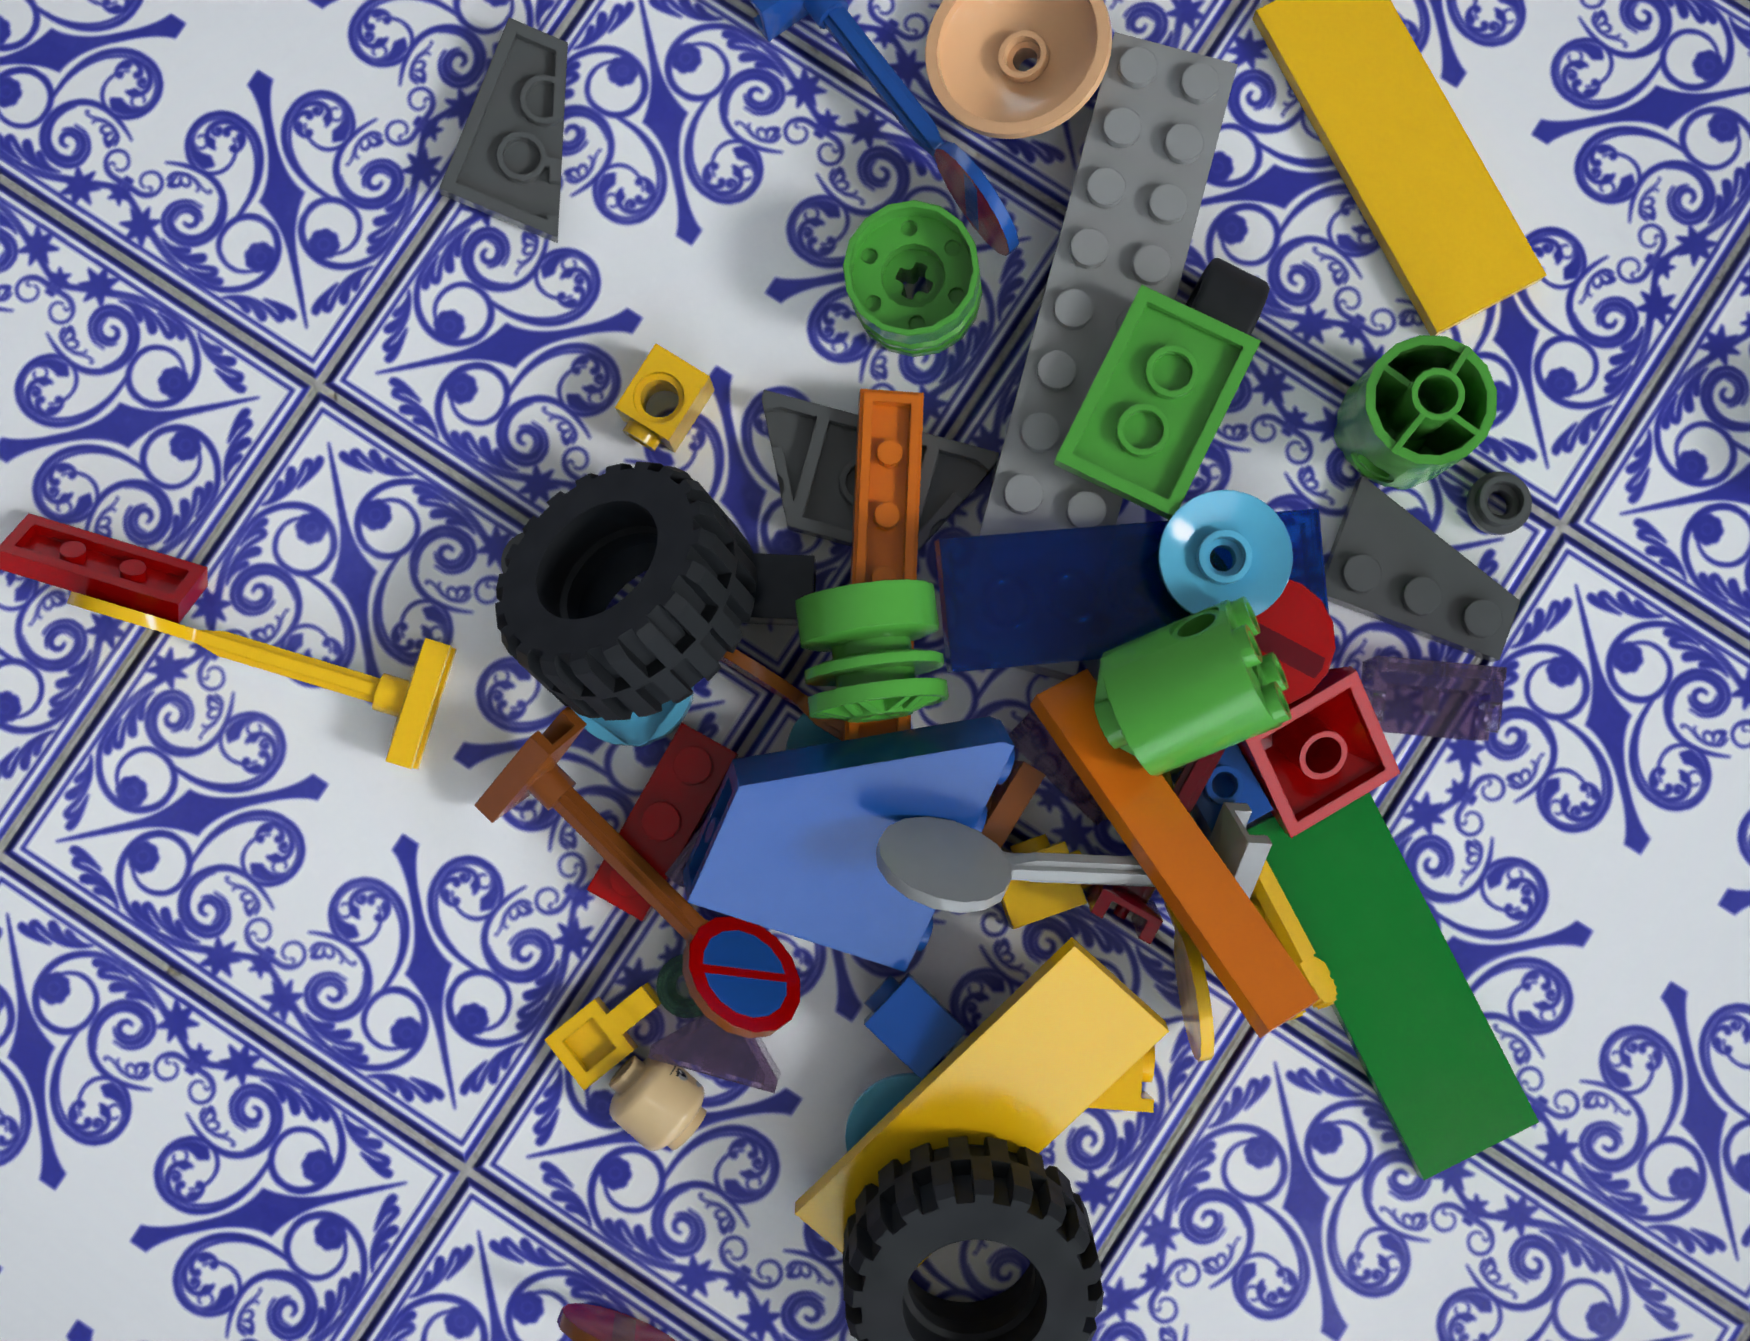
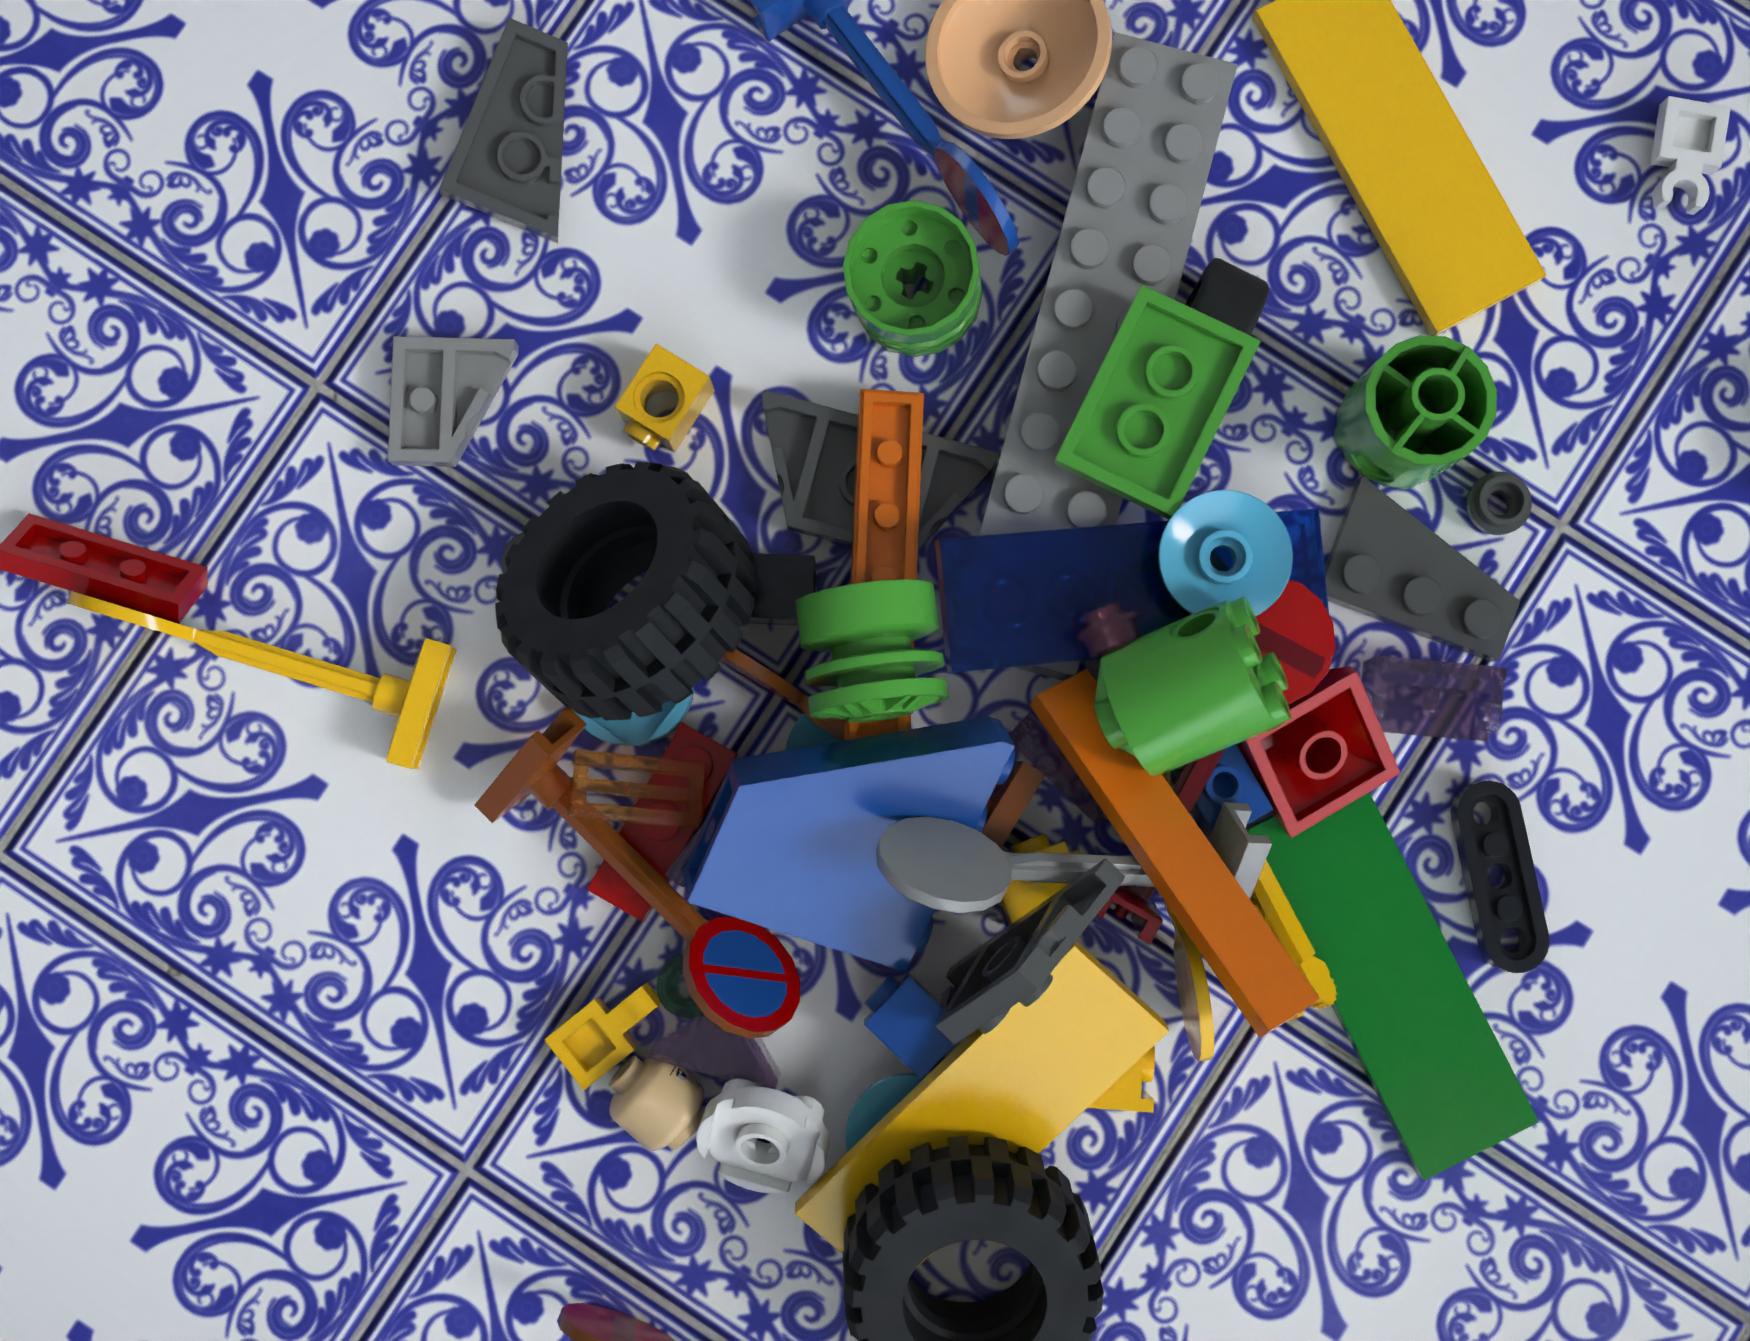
none -> light grey wing [387,336,519,467]
none -> clear orange tile [567,749,705,829]
none -> white plate [696,1078,830,1194]
none -> dark grey wing [935,858,1125,1045]
none -> clear pink plate [1076,603,1140,657]
none -> black plate [1450,781,1550,973]
none -> white plate [1650,96,1731,215]

